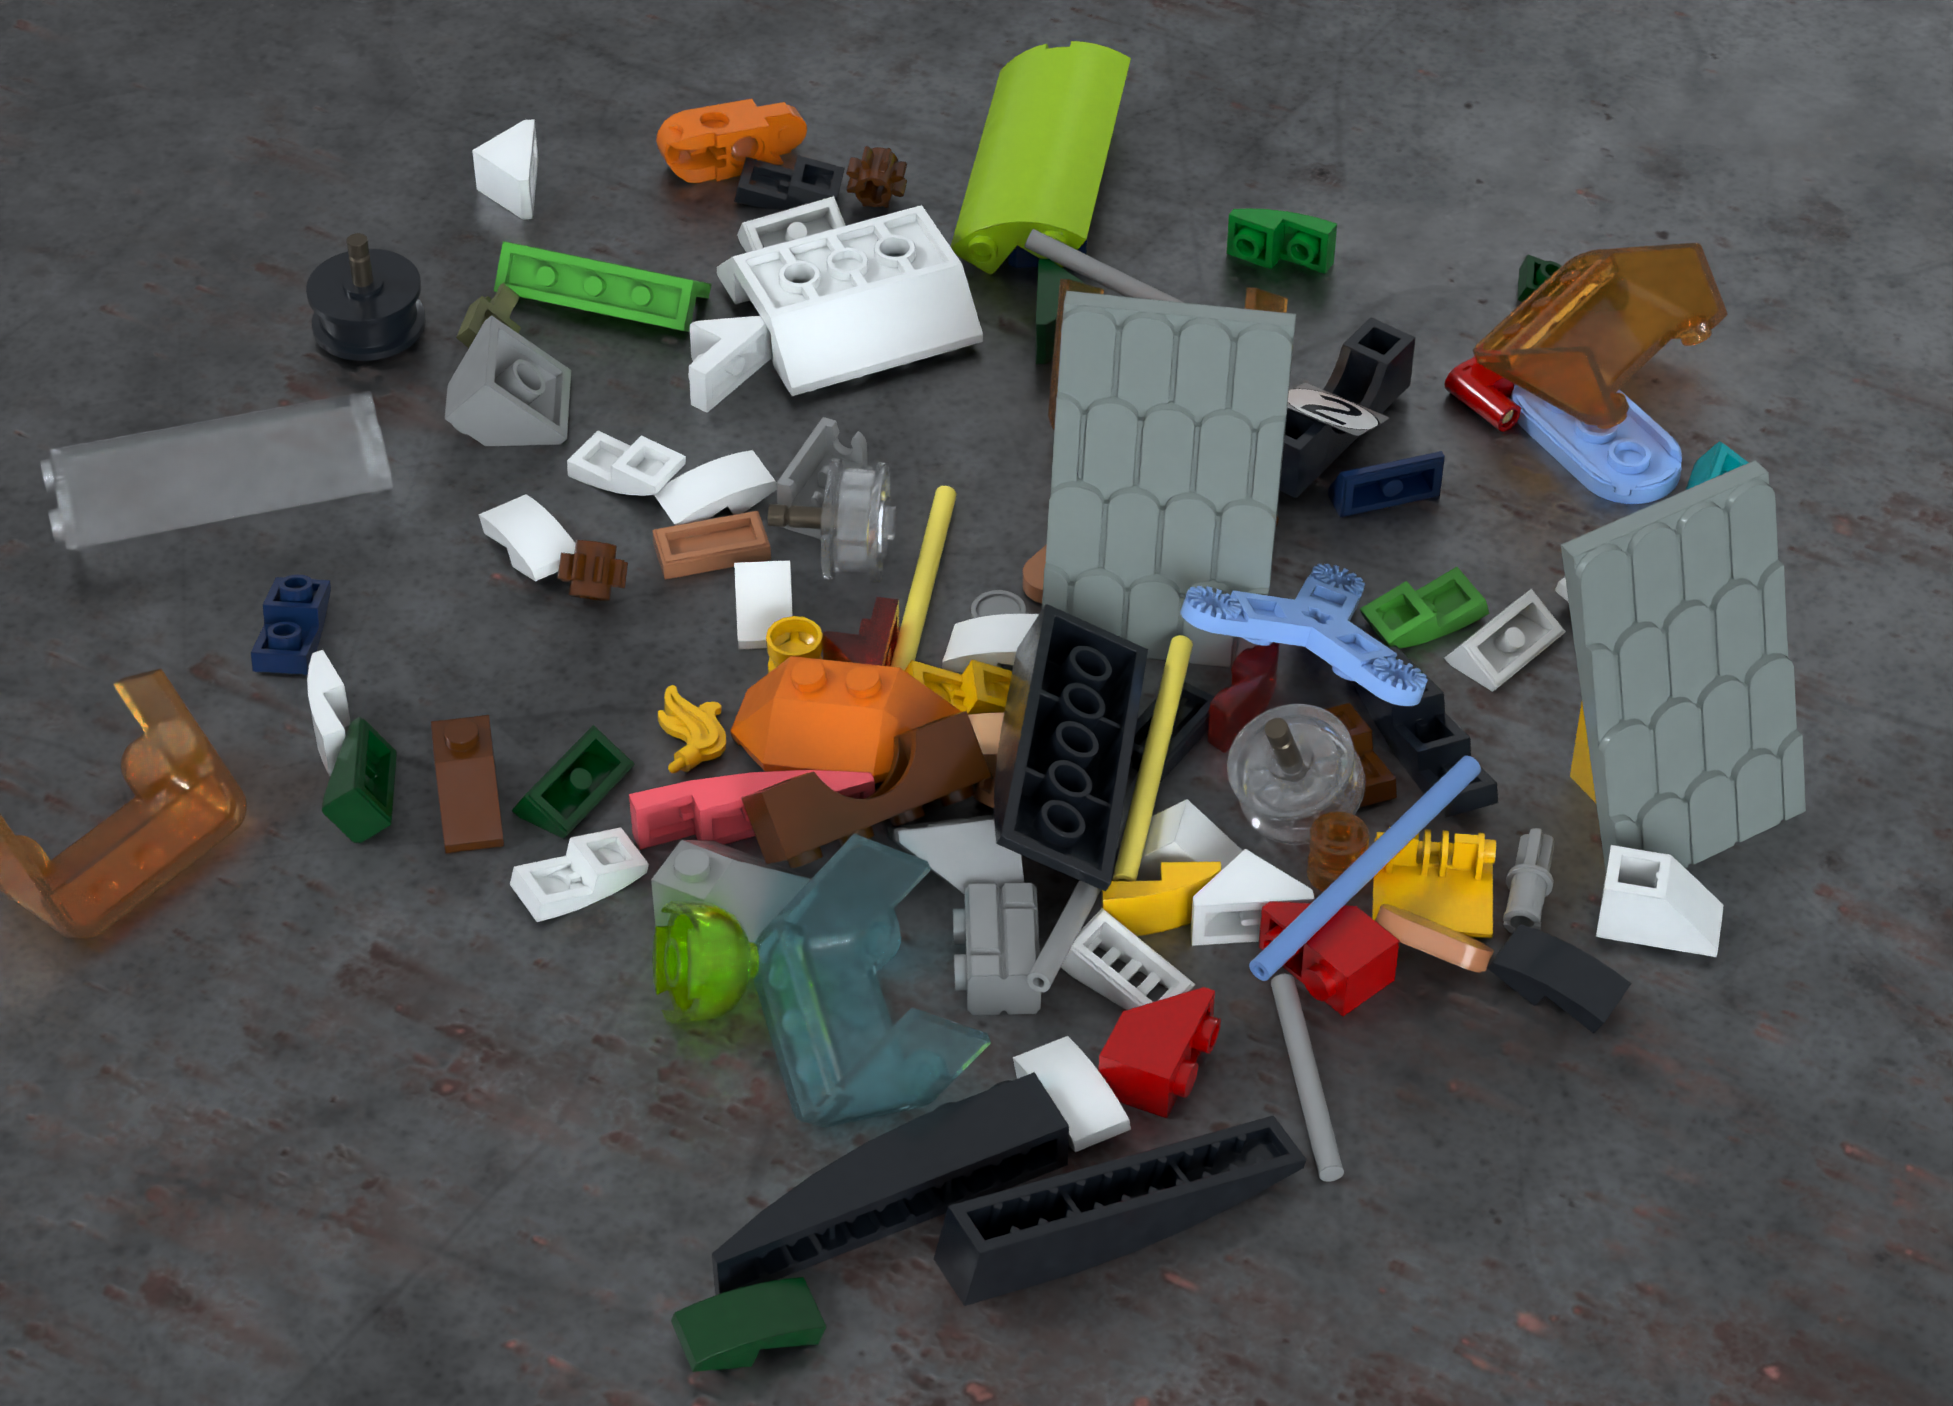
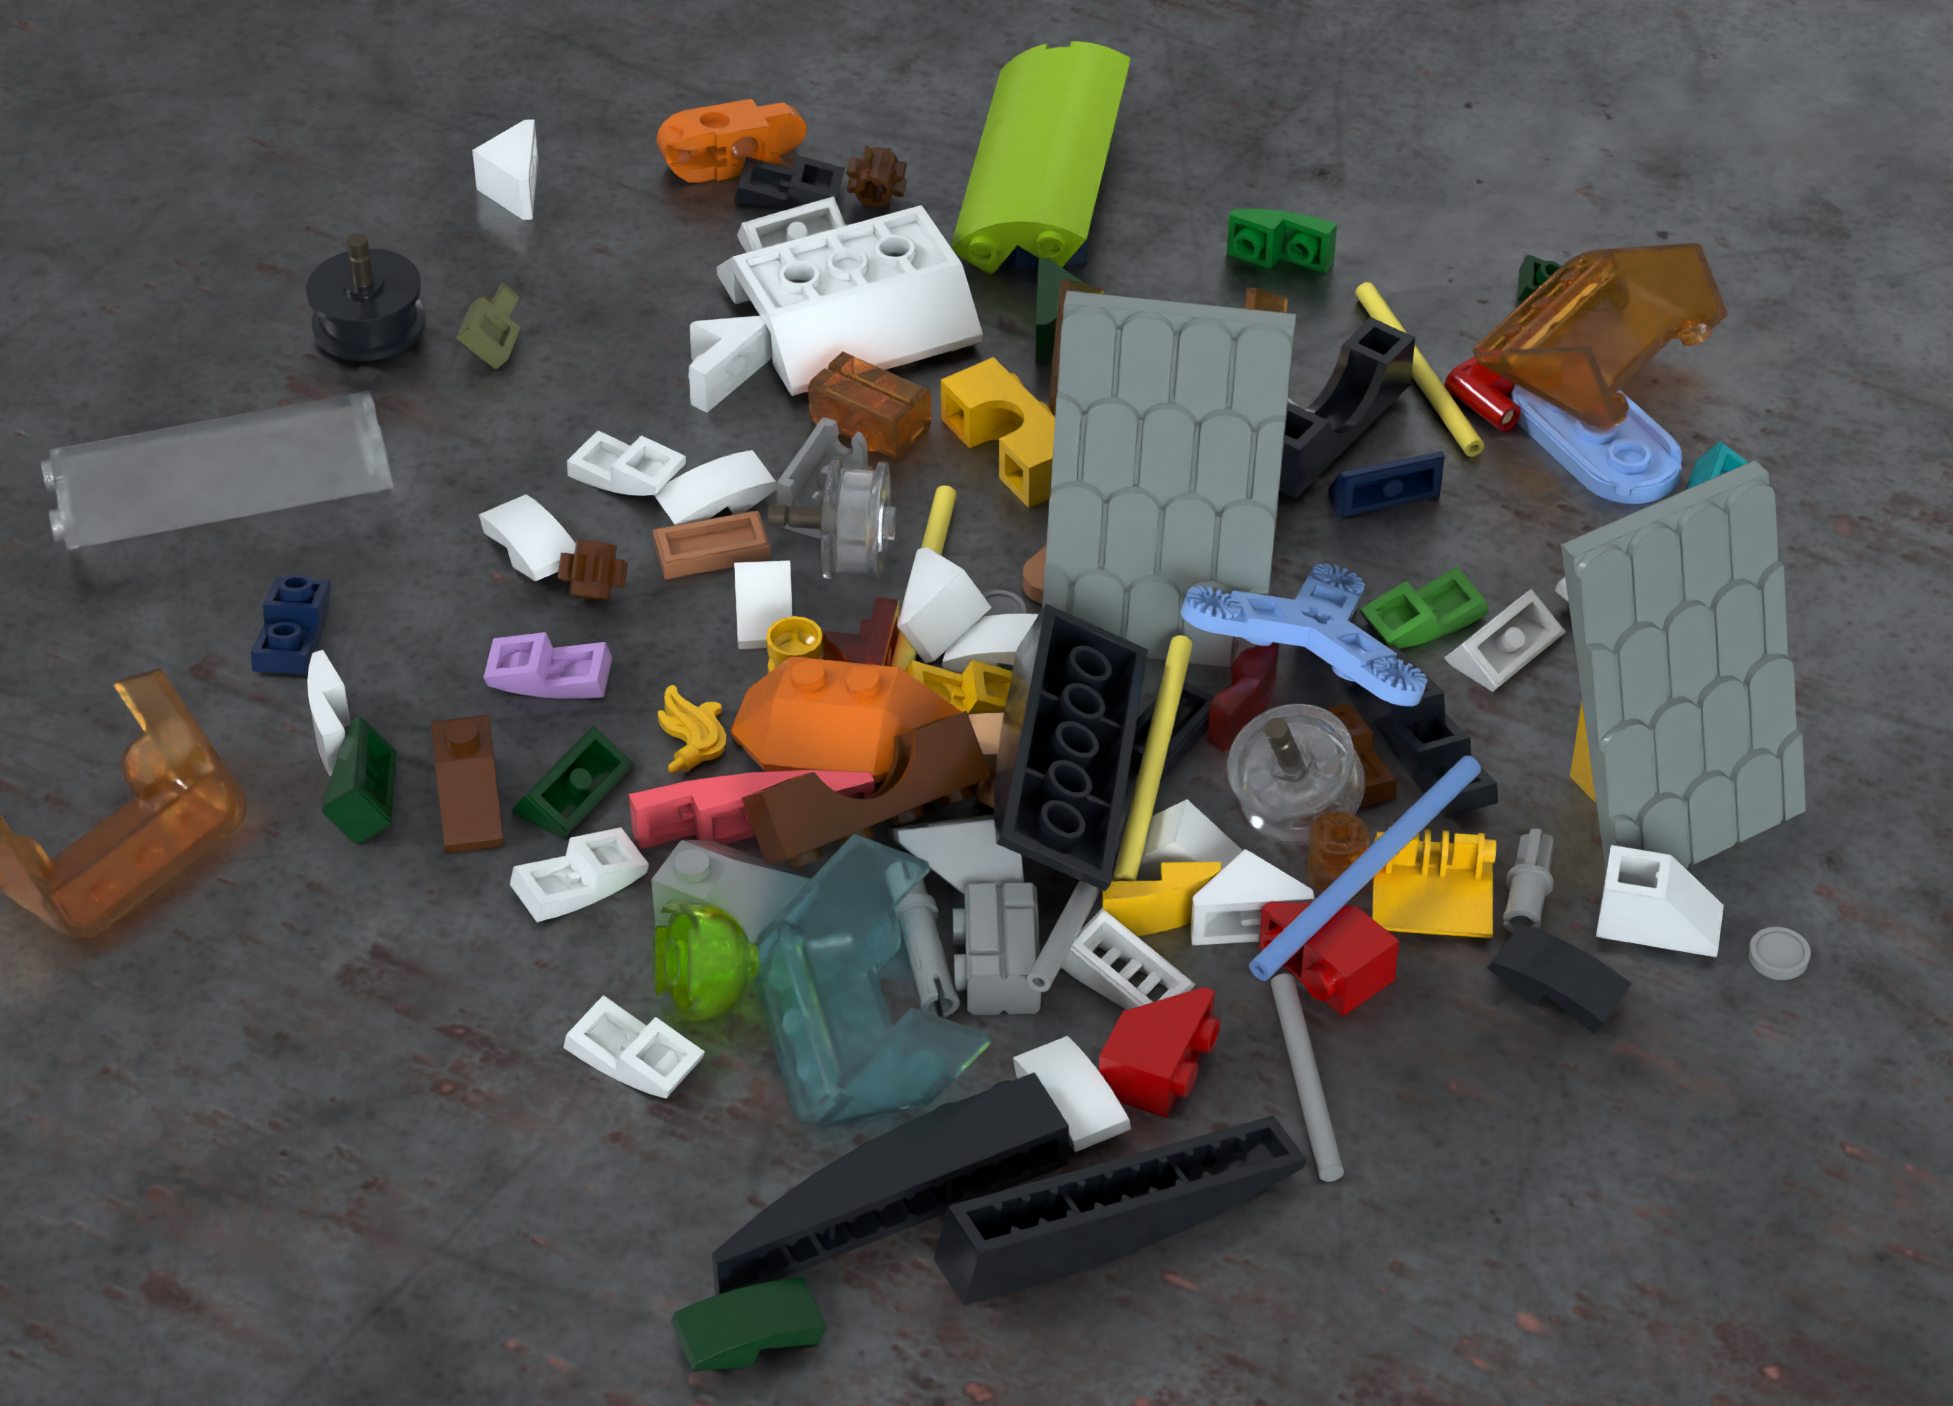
light grey slope [445,315,571,446] -> none
bright green fence [494,241,711,332] -> none
light grey bar [1024,229,1185,303] -> none
sticker [1287,383,1389,436] -> none
nougat tile [1375,904,1494,973] -> none
none -> lavender slope [483,632,613,699]
none -> white slope [563,995,705,1098]
none -> clear orange brick [808,351,931,460]
none -> light grey pin [883,855,960,1019]
none -> white slope [897,547,992,664]
none -> yellow arch [941,357,1055,508]
none -> light yellow piece [1355,282,1484,457]
none -> light grey piece [1748,927,1811,980]

